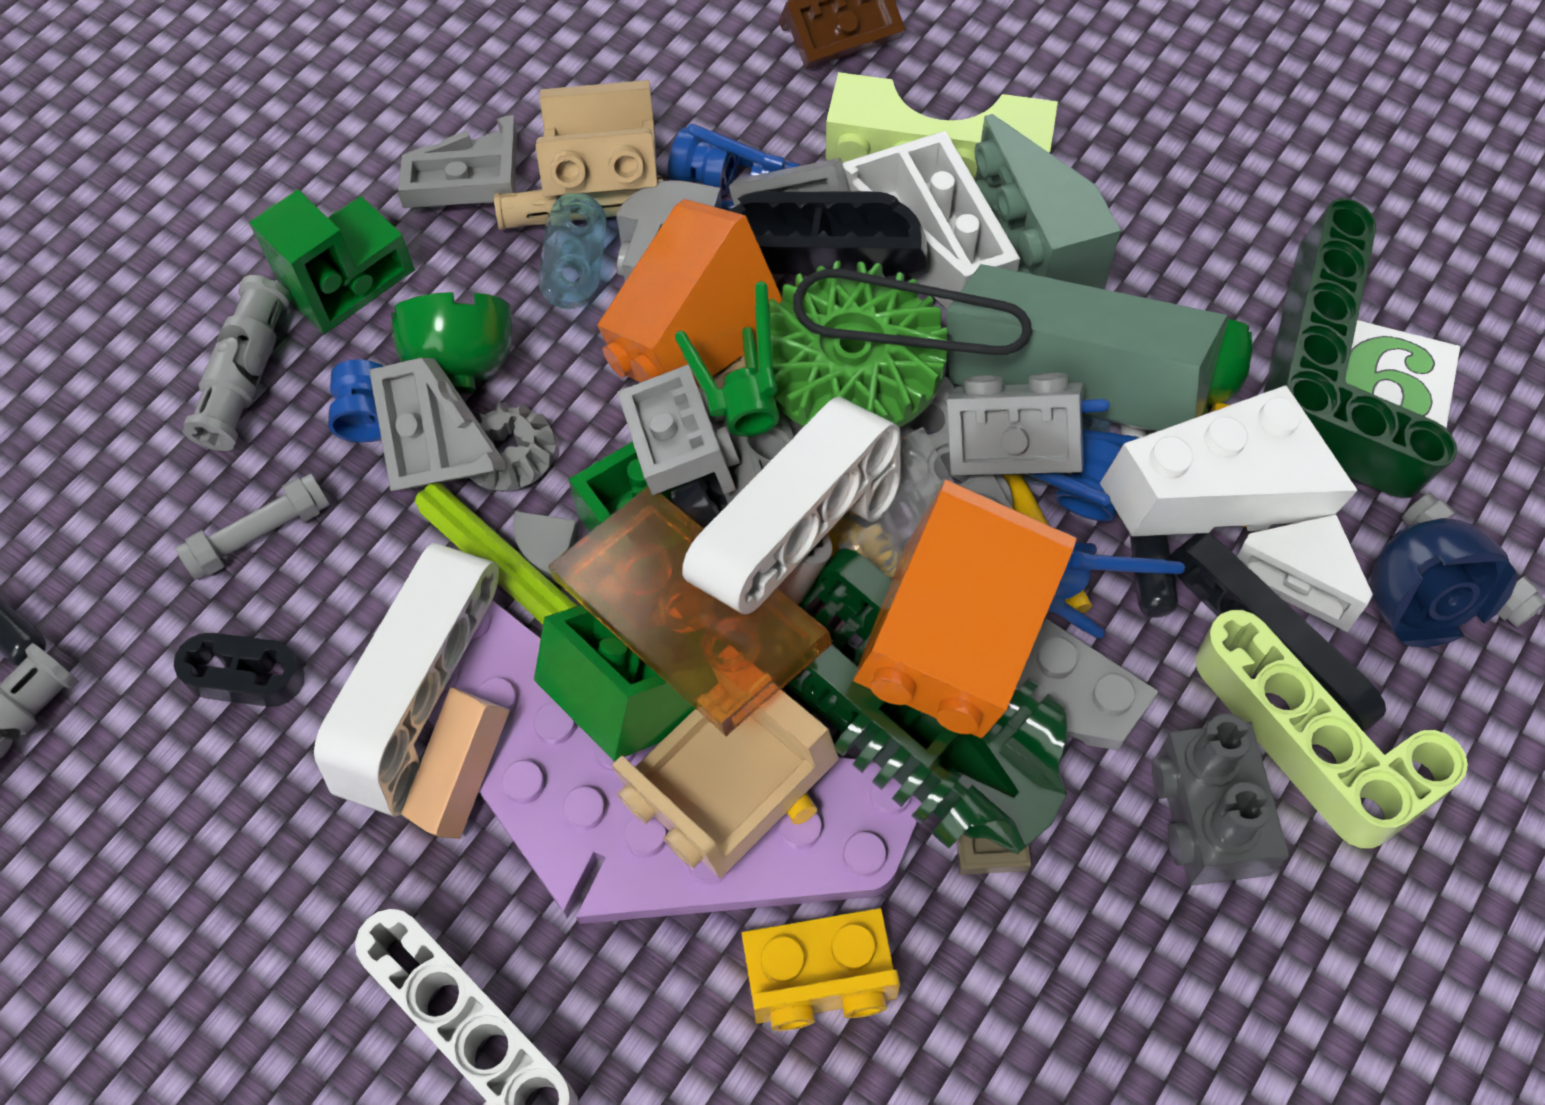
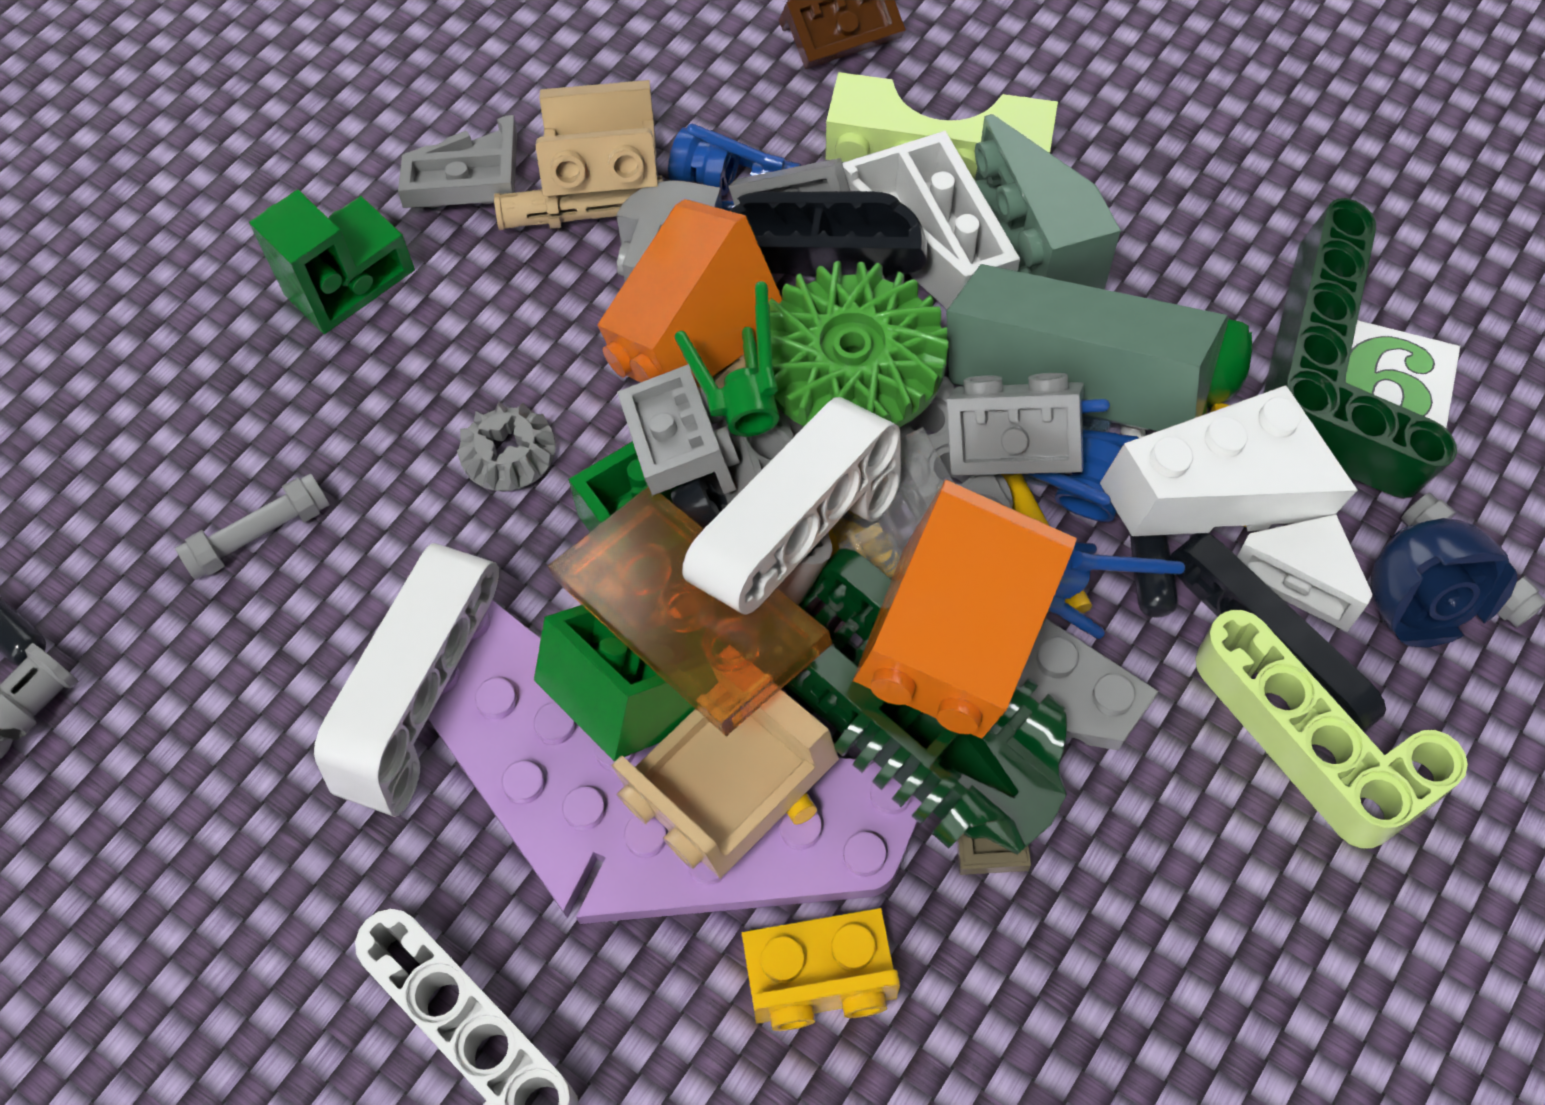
black beam [173,633,305,707] -> none
light grey piece [182,275,292,451] -> none
blue wheel [328,359,383,443] -> none
light grey wing [369,358,506,491] -> none
green cylinder [391,292,512,395] -> none
light nougat slope [401,687,510,839] -> none
lime axle [414,483,577,625] -> none
light grey tile [513,511,579,585] -> none
clear light blue plate [538,193,606,309] -> none
black piece [793,268,1032,355] -> none
dark grey brick [1152,714,1289,886] -> none

